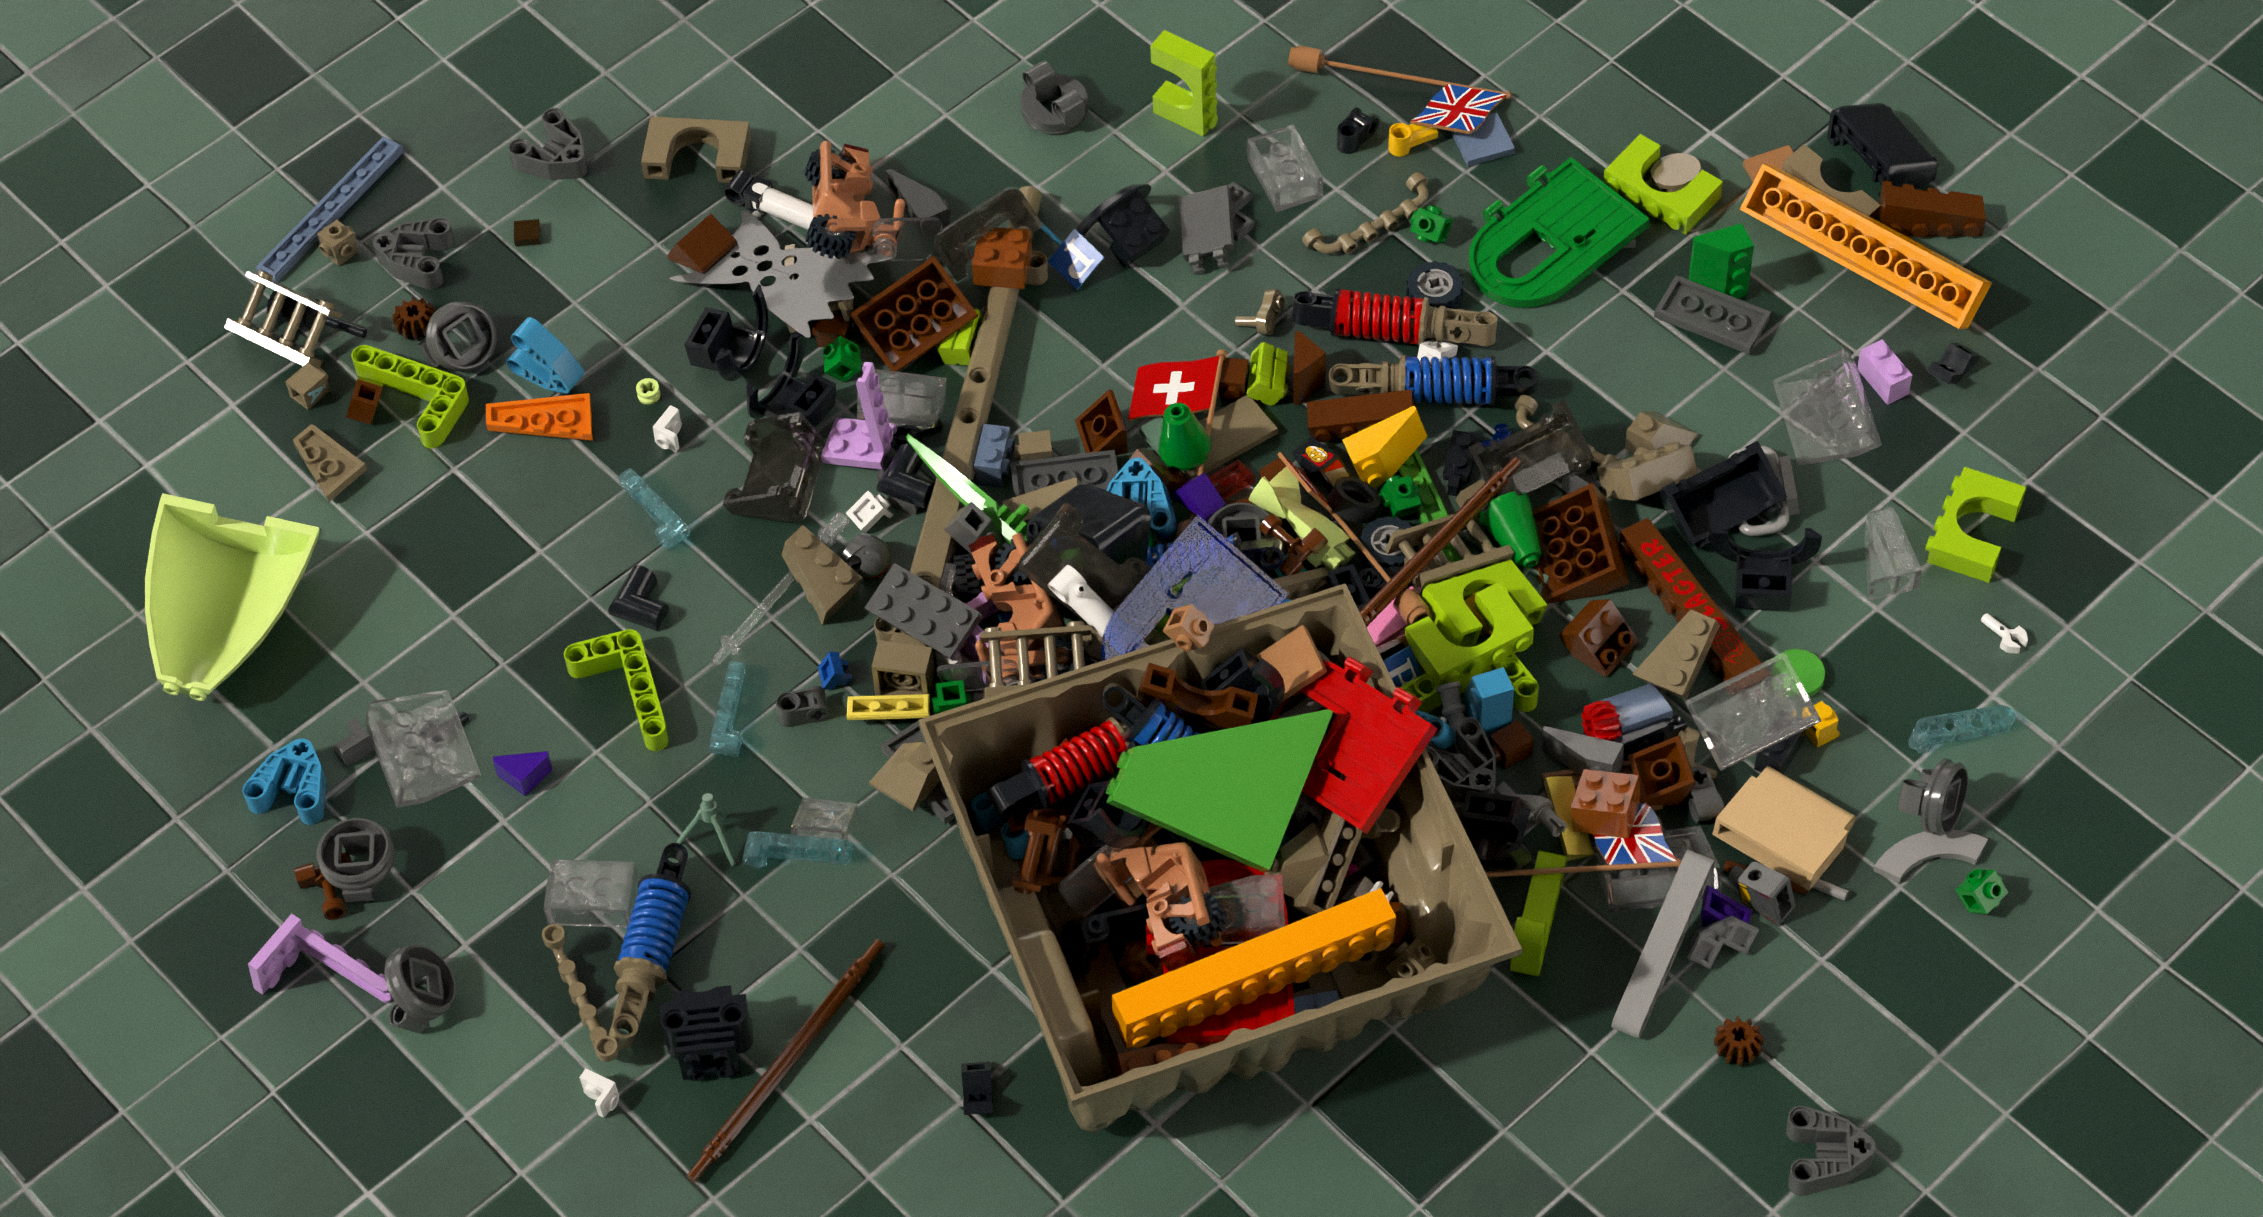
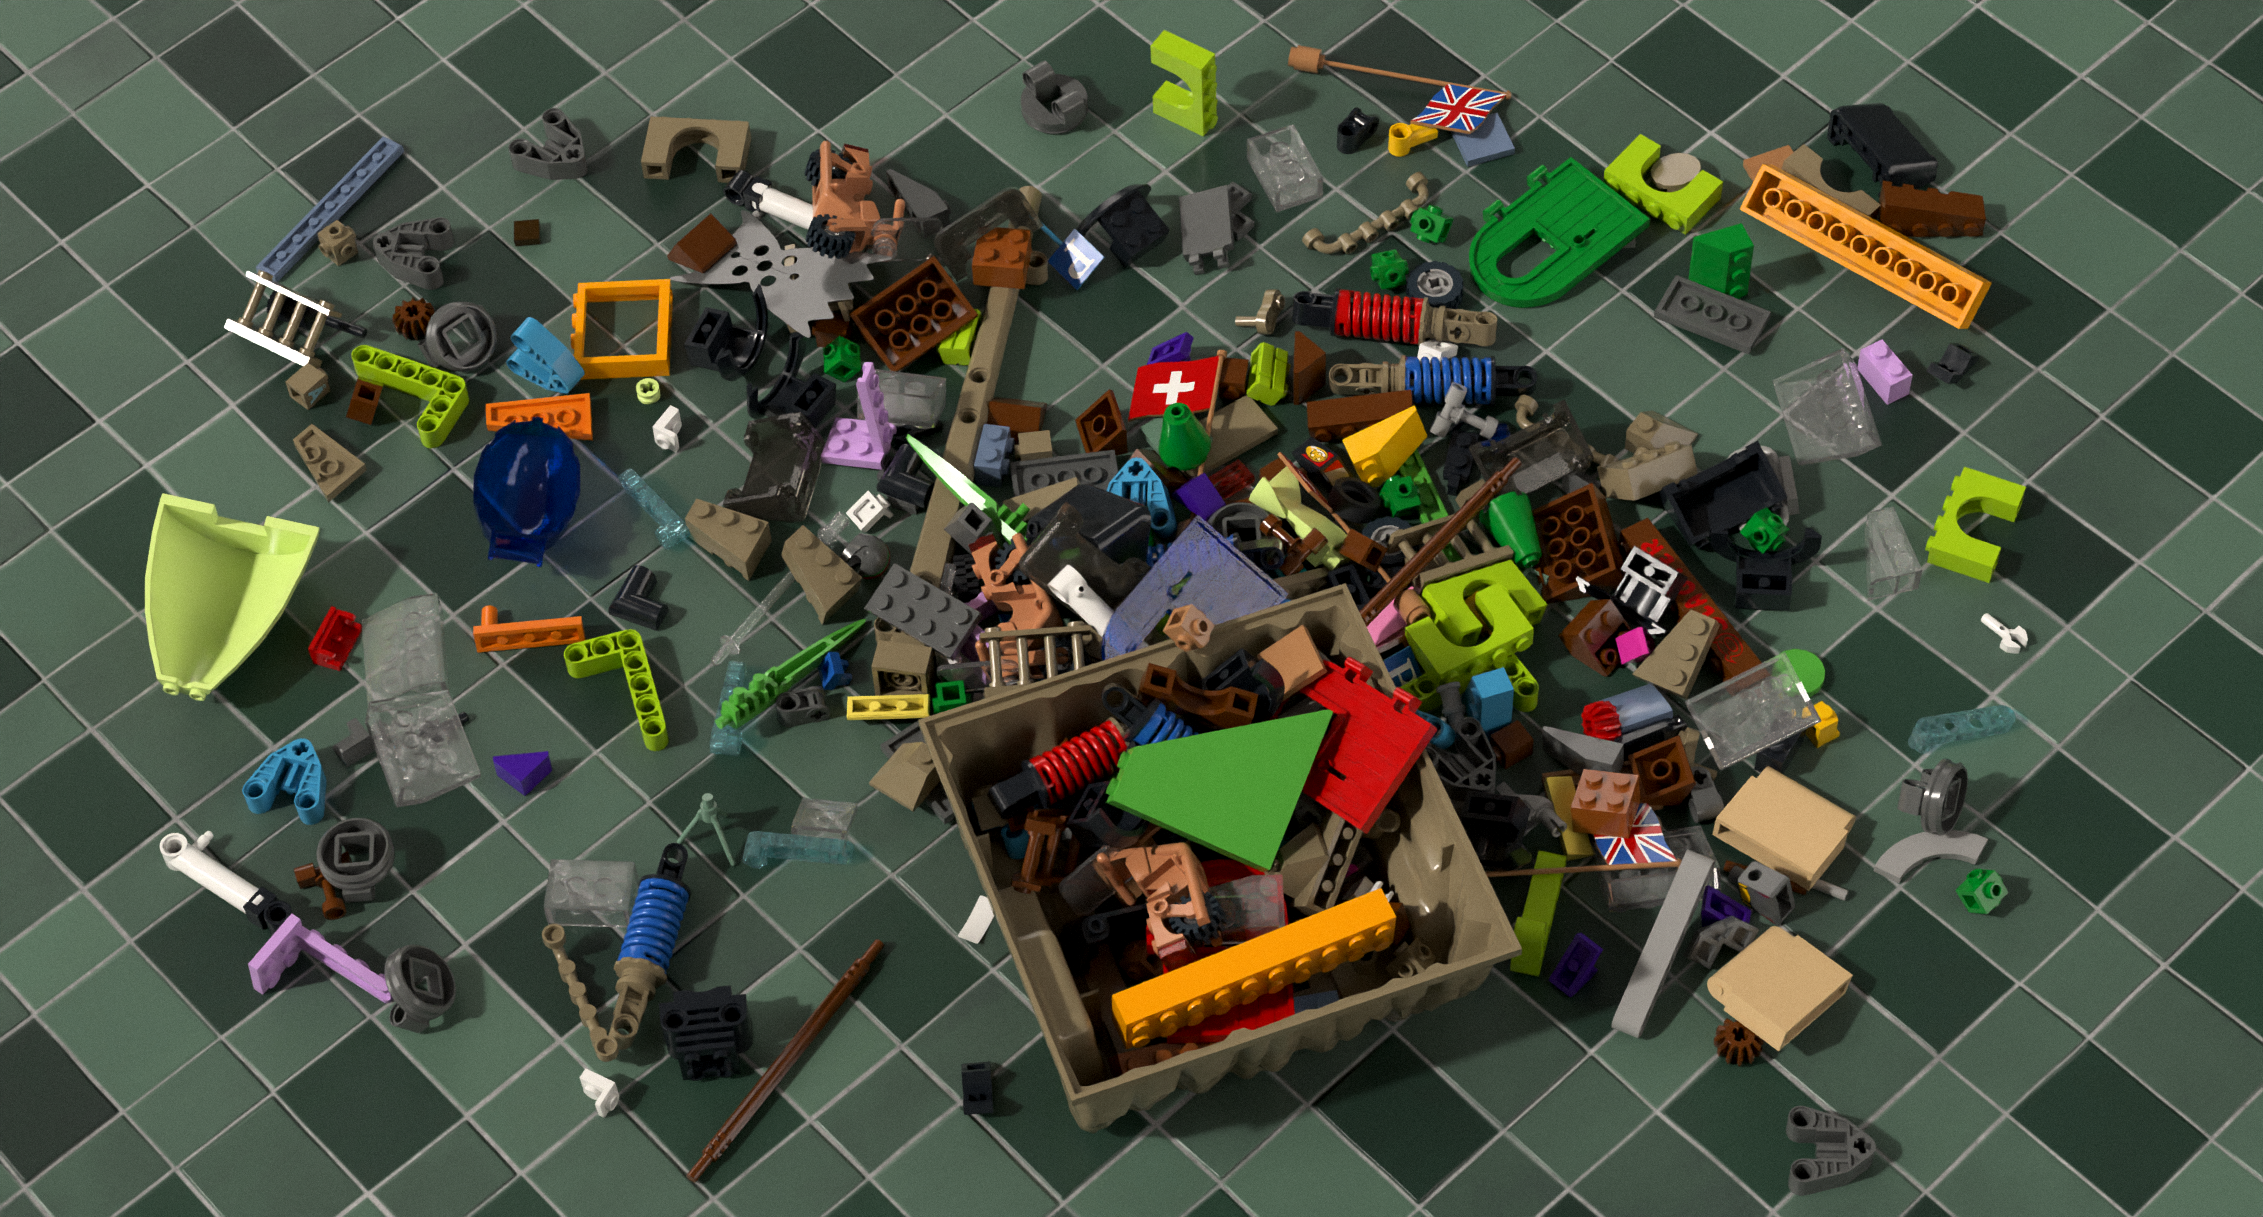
none -> white piece [159,831,294,936]
none -> red hinge [308,606,363,671]
none -> clear slope [362,593,450,711]
none -> clear blue windscreen [473,417,580,567]
none -> orange piece [473,605,585,653]
none -> light orange window [571,279,673,380]
none -> dark tan wedge [685,498,772,581]
none -> bright green piece [715,619,866,729]
none -> white sticker [958,895,994,944]
none -> dark tan brick [971,785,1008,831]
none -> reddish brown slope [987,397,1047,444]
none -> dark purple slope [1147,332,1194,365]
none -> reddish brown brick [1338,529,1388,572]
none -> green brick [1370,249,1409,290]
none -> light grey bar [1430,382,1498,439]
none -> dark purple slope [1549,933,1603,997]
none -> black piece [1576,546,1688,637]
none -> dark pink slope [1615,627,1656,664]
none -> tan piece [1707,926,1853,1051]
none -> green brick [1740,507,1789,554]

